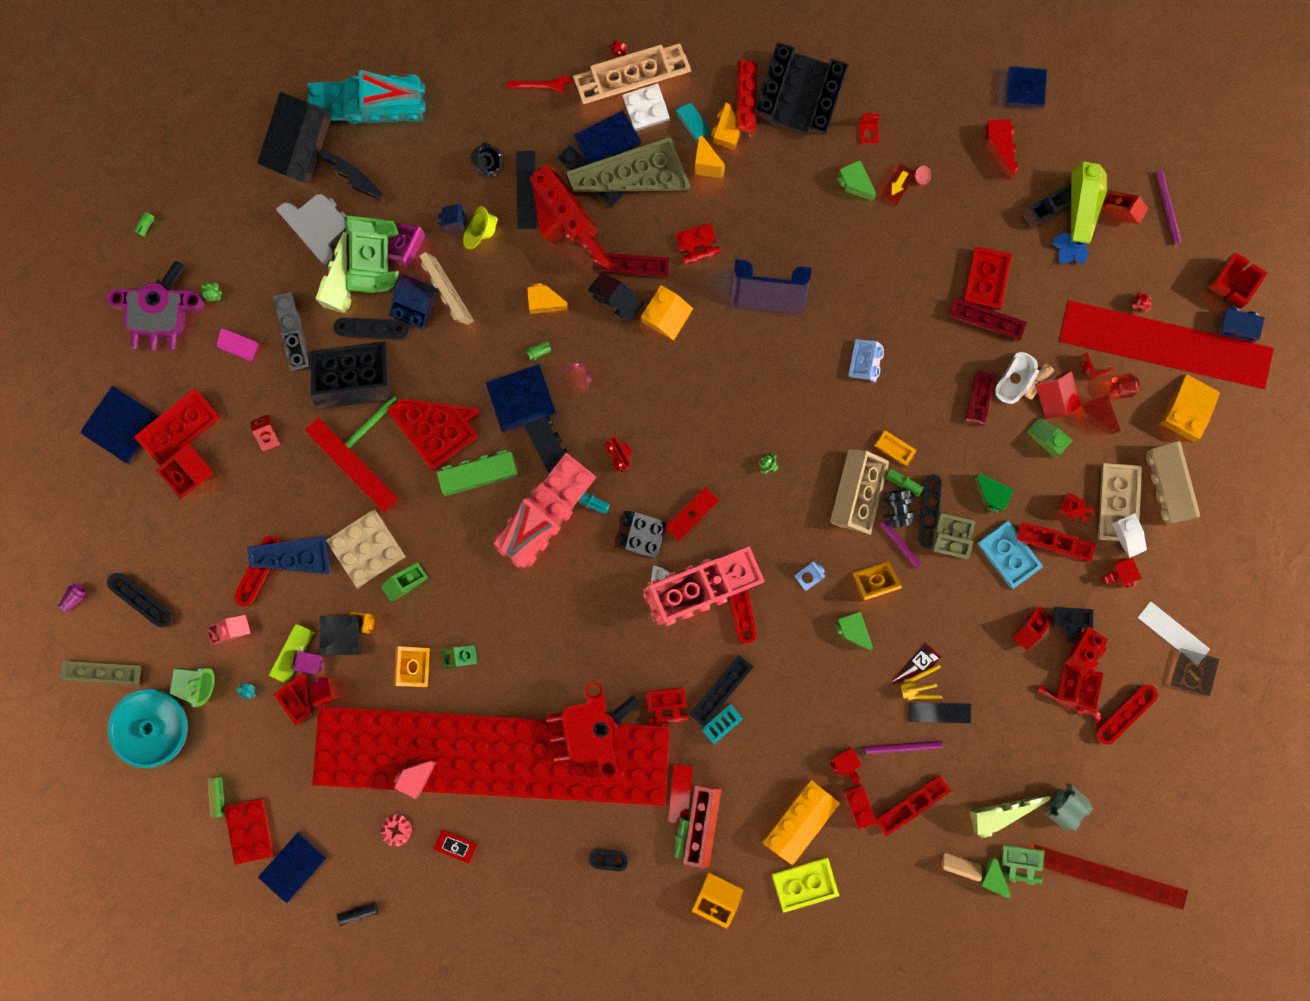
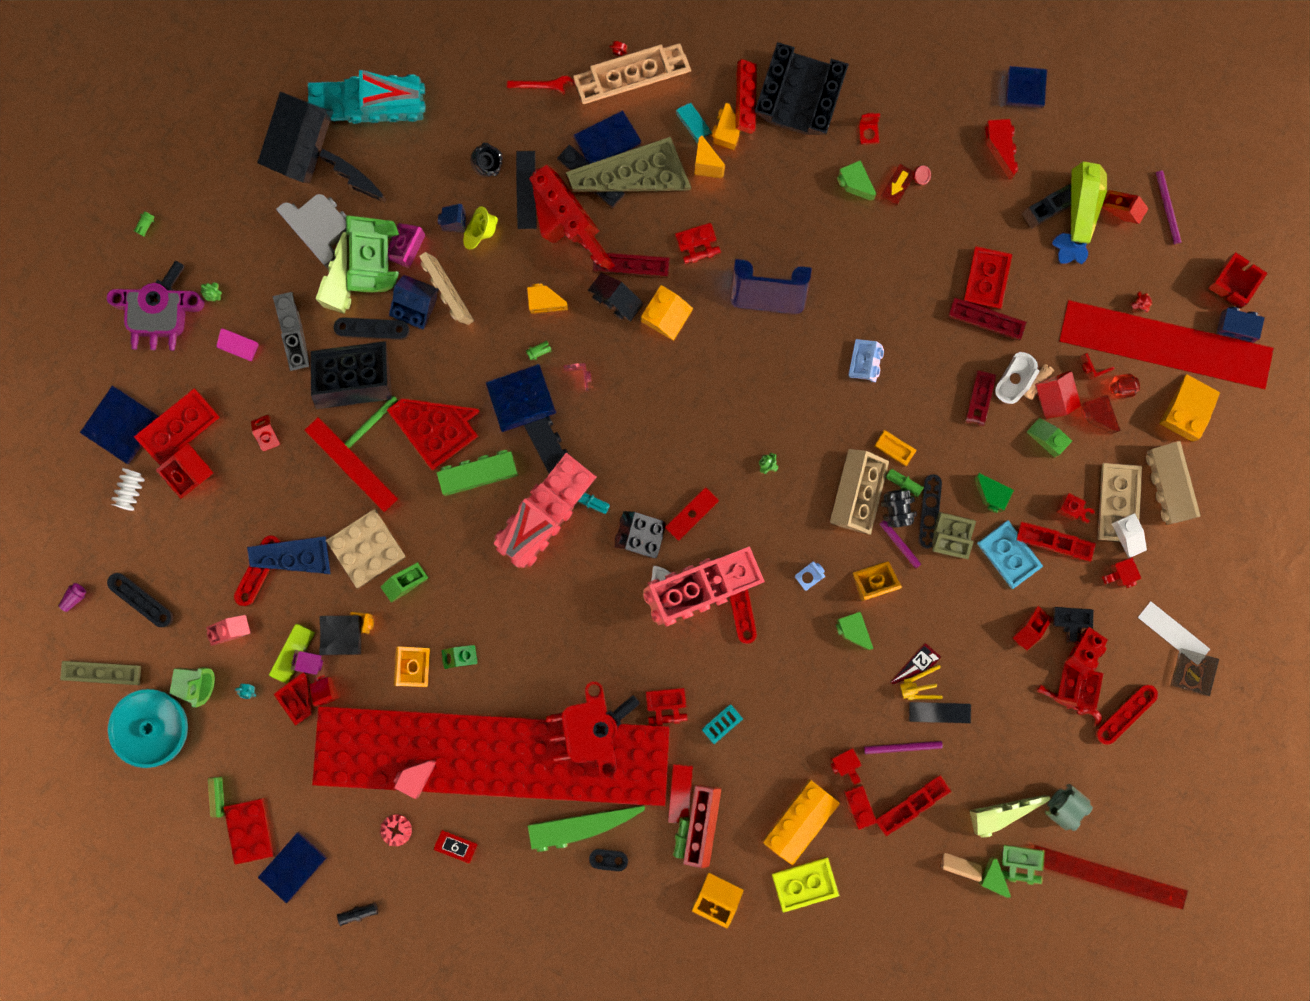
red piece [604,436,632,473] -> none
white plate [623,84,670,132] -> none
black plate [689,655,753,726] -> none
none -> white piece [111,468,145,511]
none -> bright green slope [528,805,645,852]

